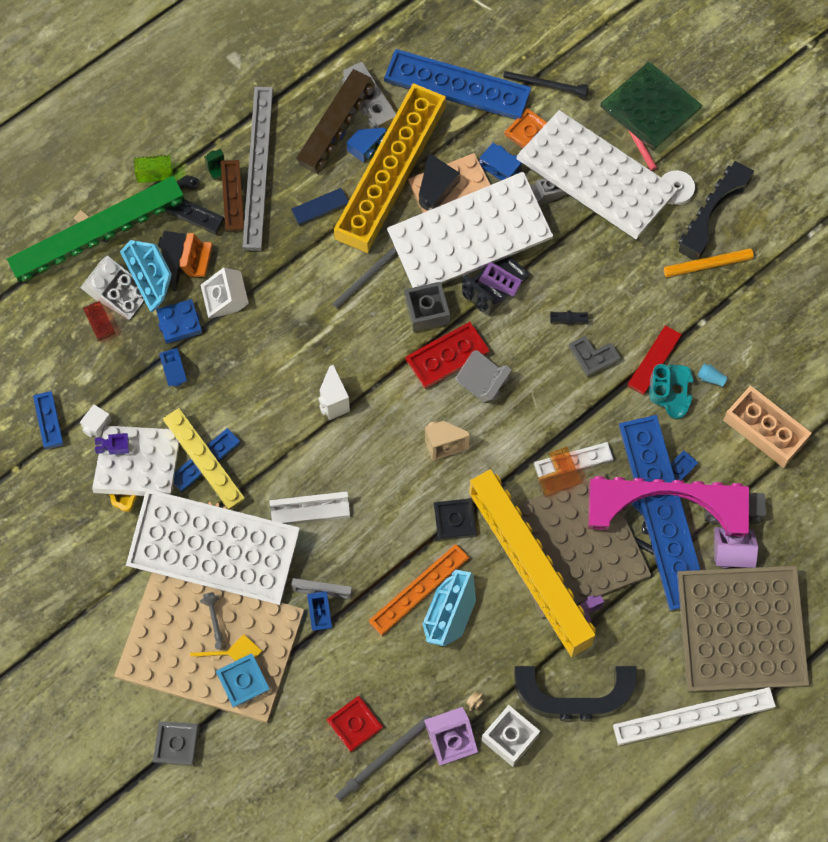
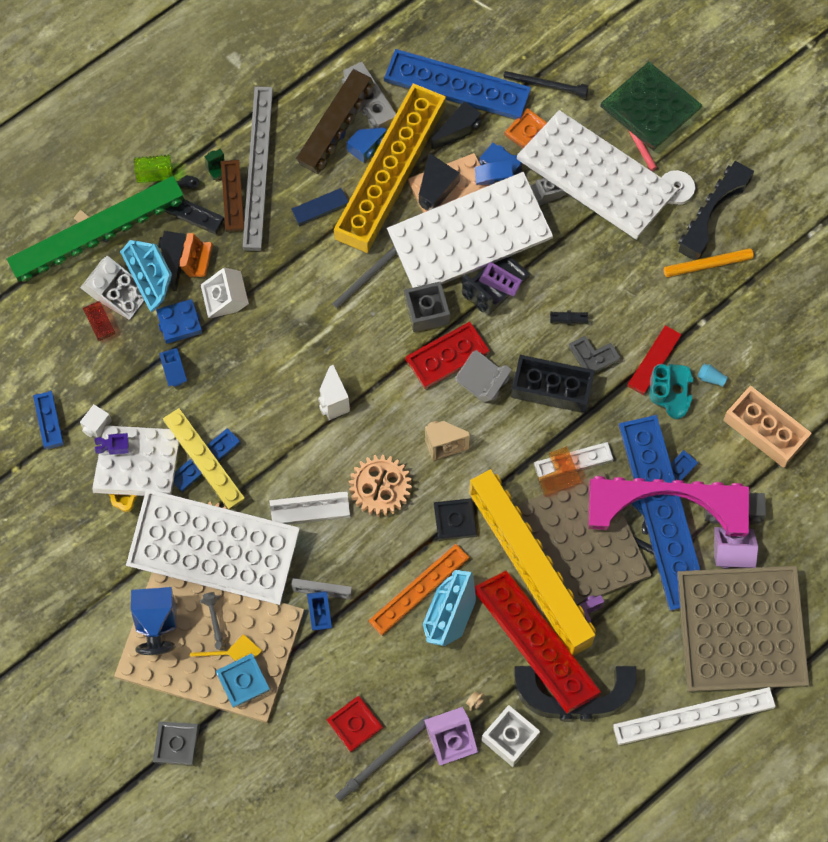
none -> blue piece [131,587,176,655]
none -> light nougat gear [349,455,412,517]
none -> black slope [431,101,482,150]
none -> blue slope [475,161,513,185]
none -> red plate [475,570,601,713]
none -> black brick [511,355,595,413]

